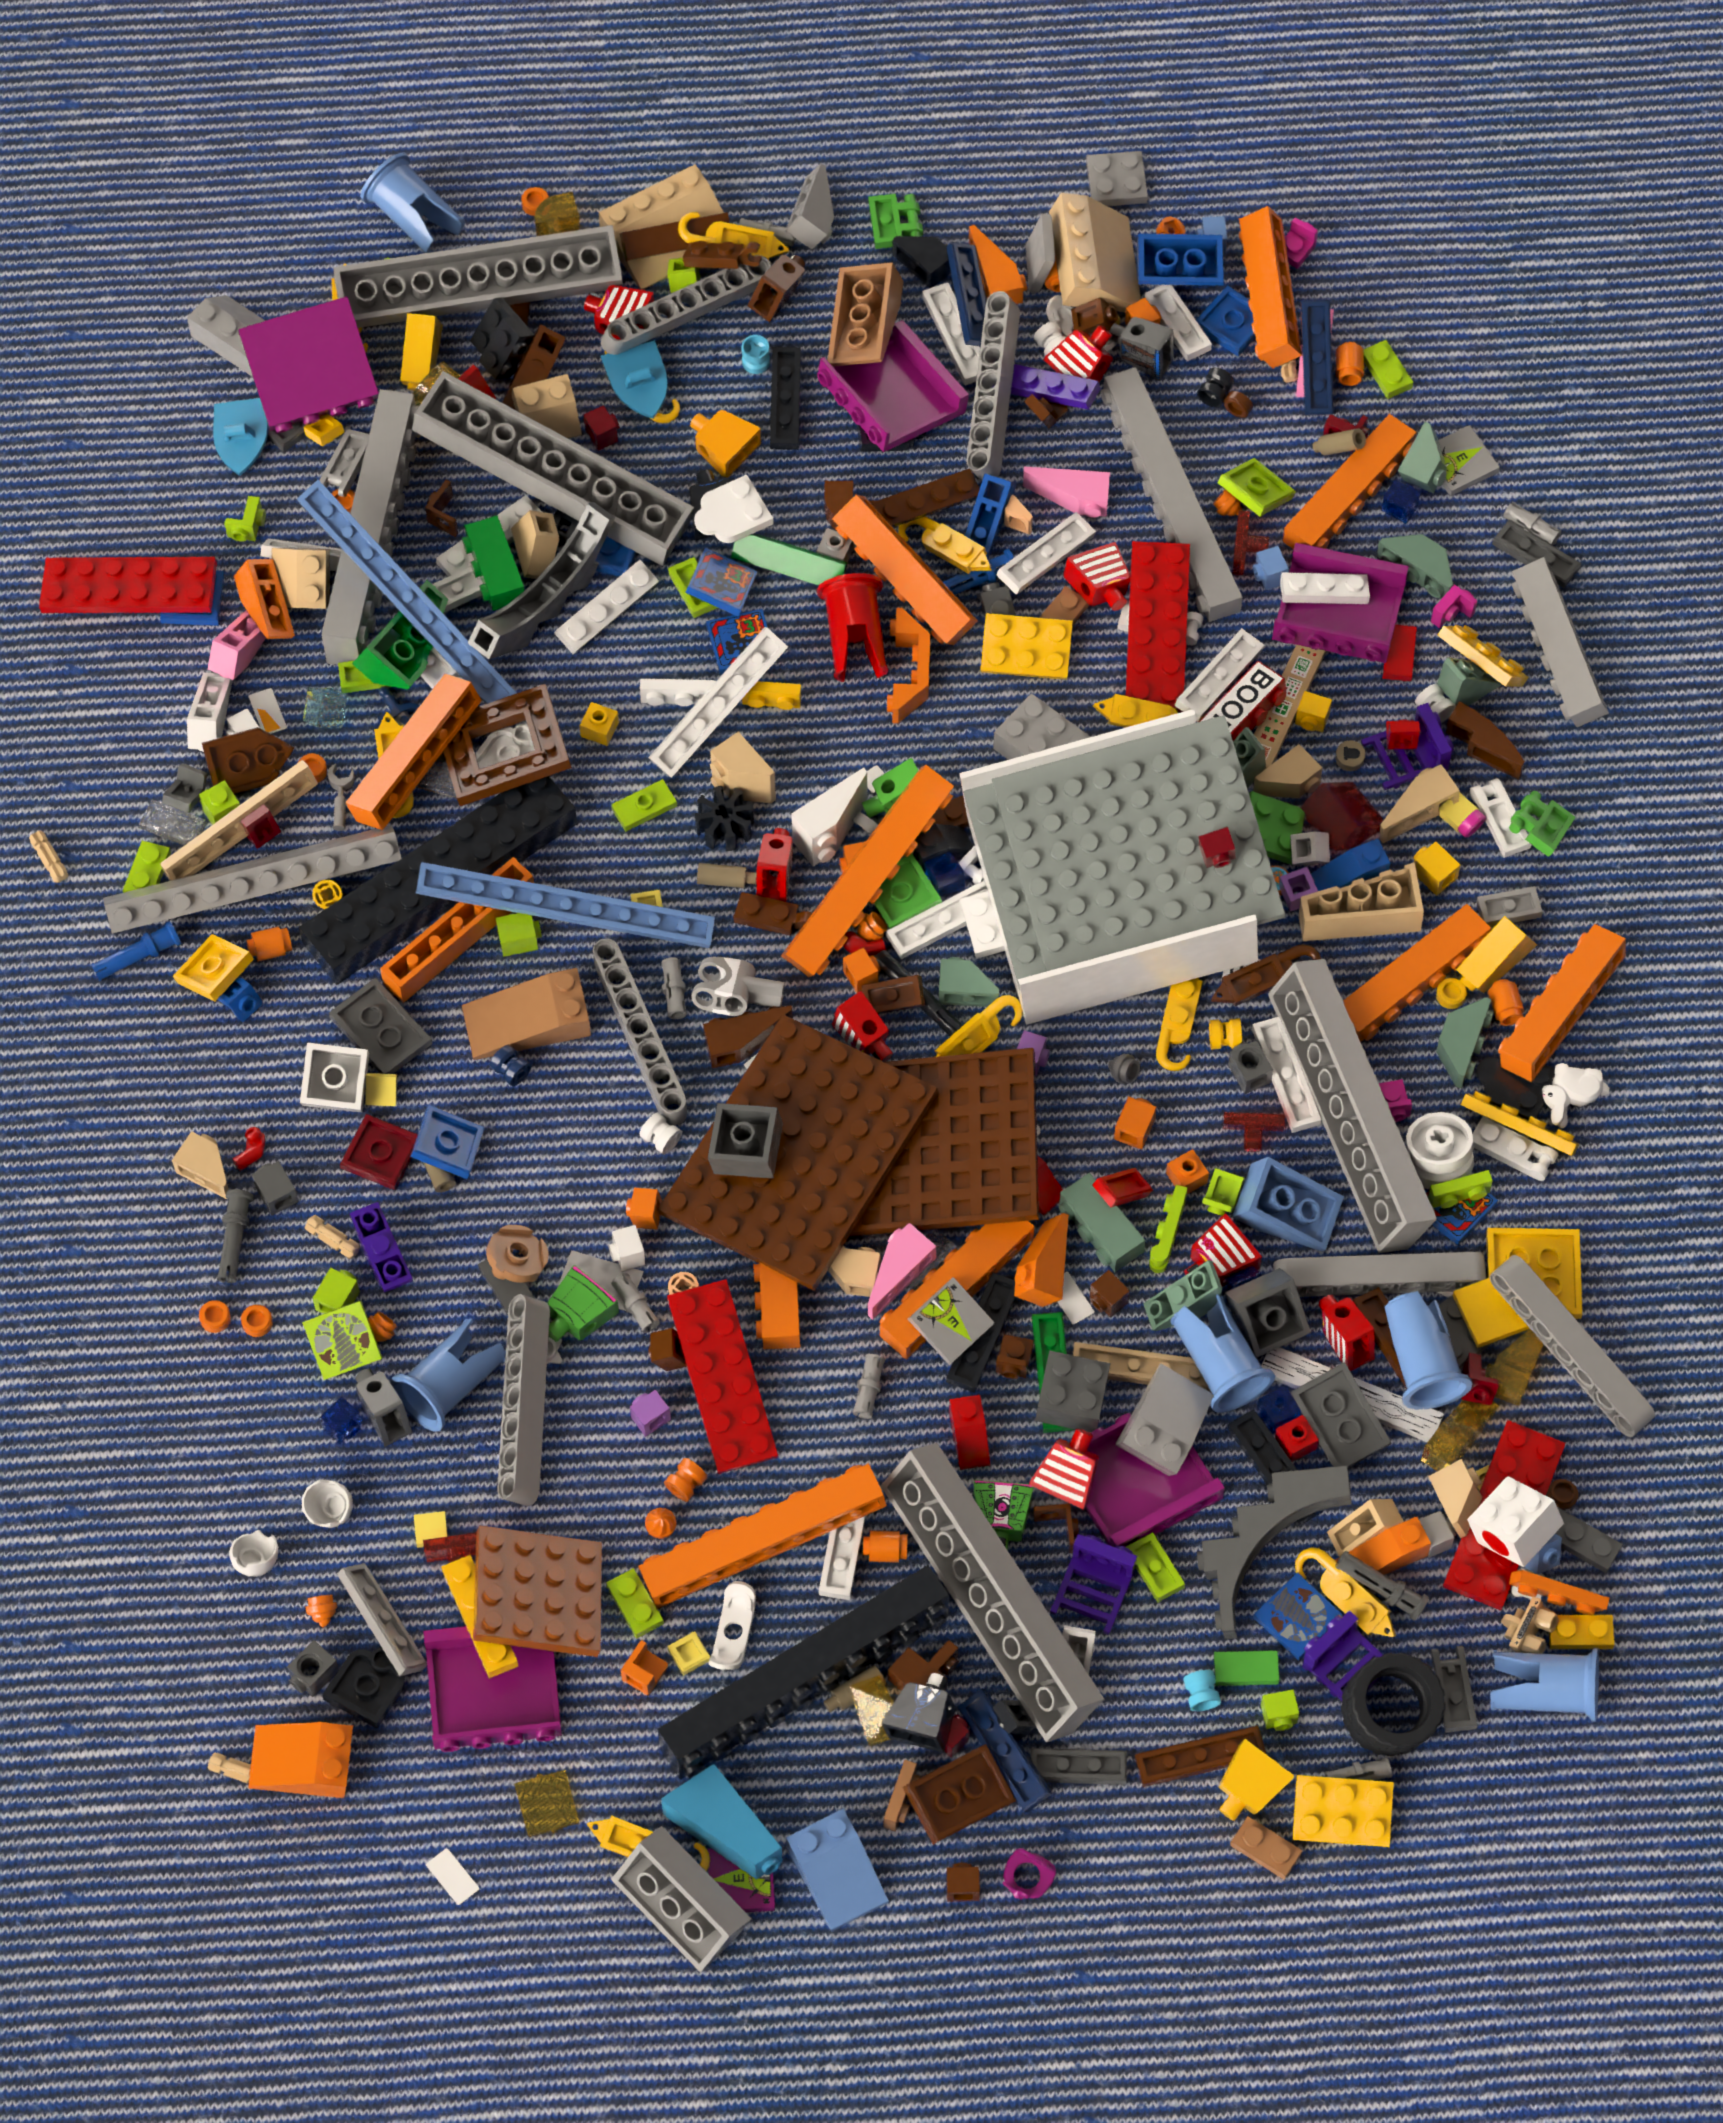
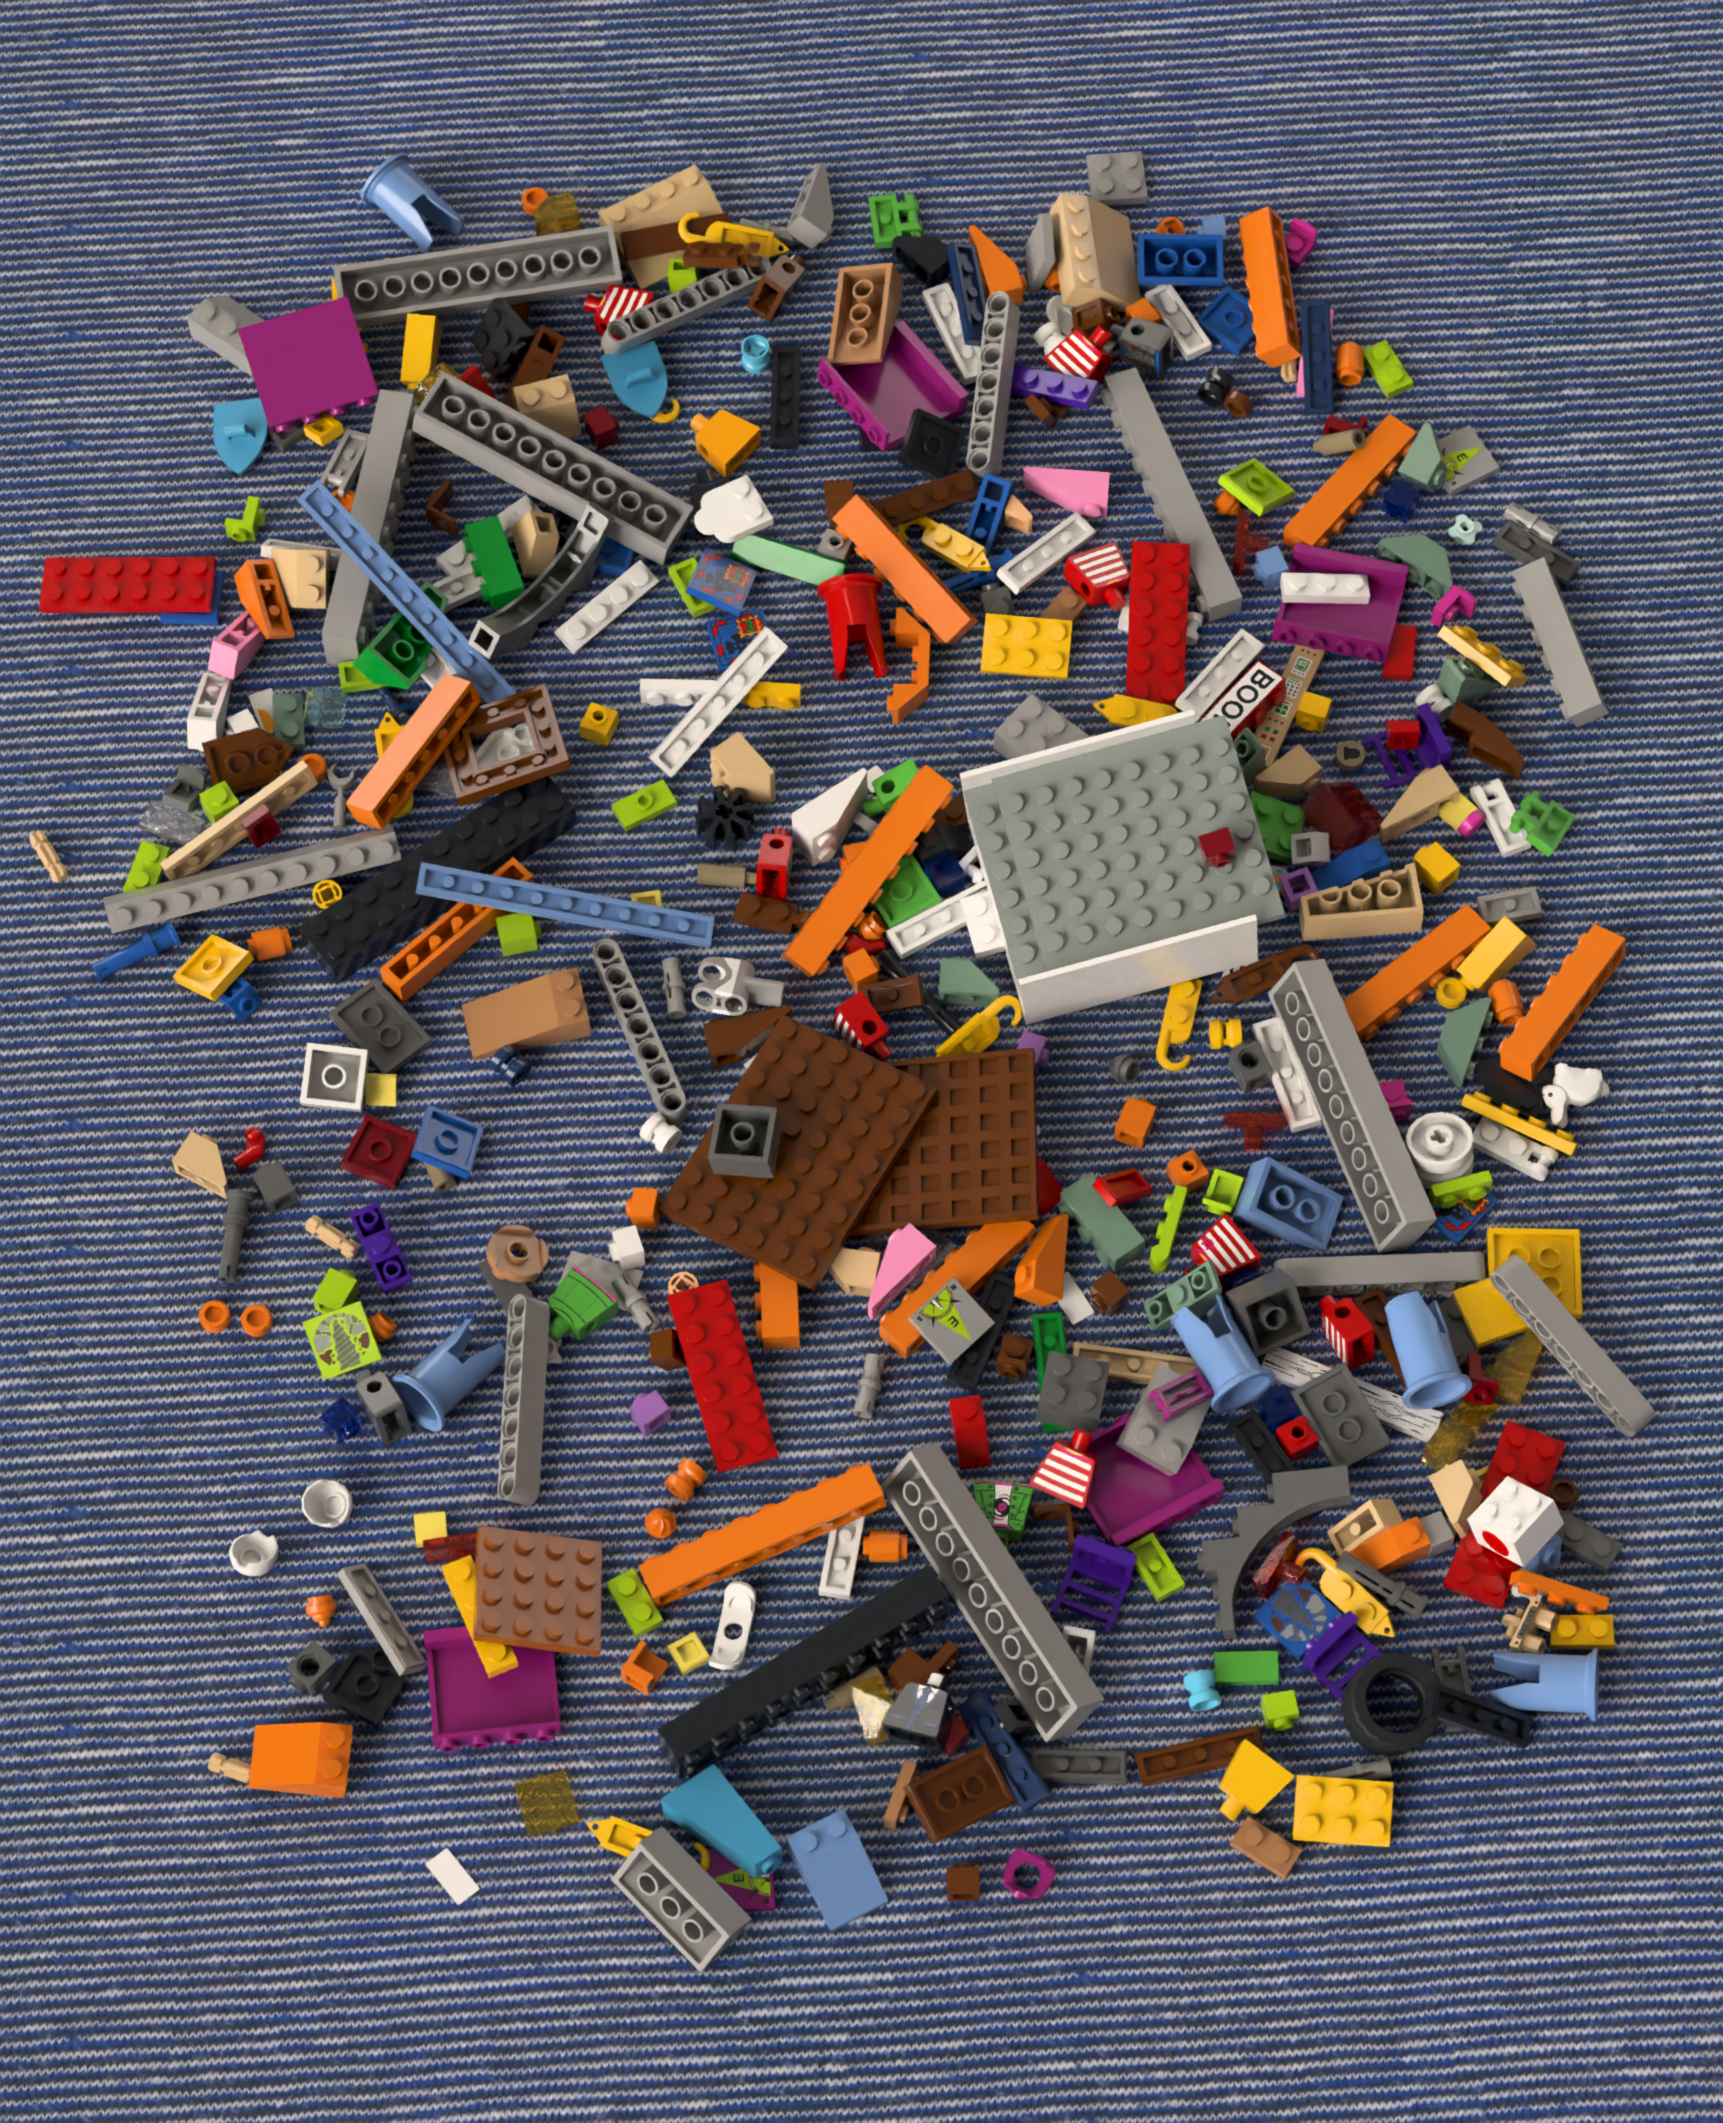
none -> sand green plate [272,693,305,750]
none -> black plate [897,408,967,480]
none -> magenta tile [1148,1369,1214,1421]
none -> clear red tile [1252,1531,1307,1600]
none -> black plate [1423,1683,1531,1749]
none -> light aqua plate [1448,514,1482,545]

